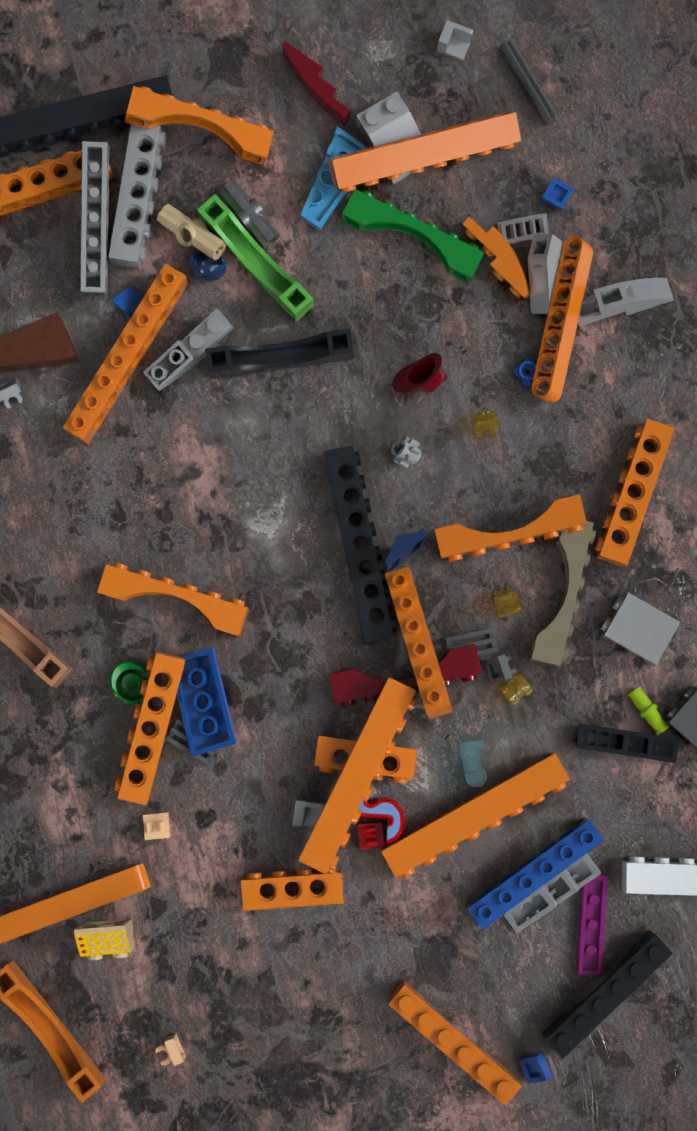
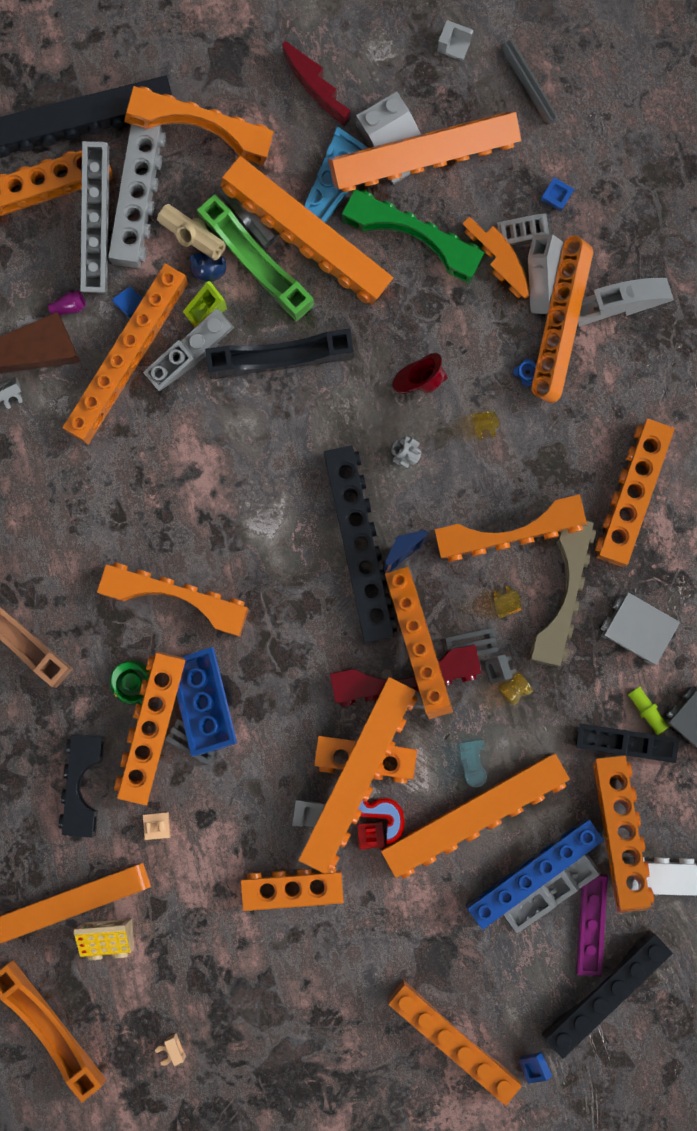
none -> magenta cone [48,290,86,316]
none -> black arch [59,734,105,838]
none -> lime slope [183,281,227,328]
none -> orange brick [220,156,394,306]
none -> orange brick [593,756,654,913]

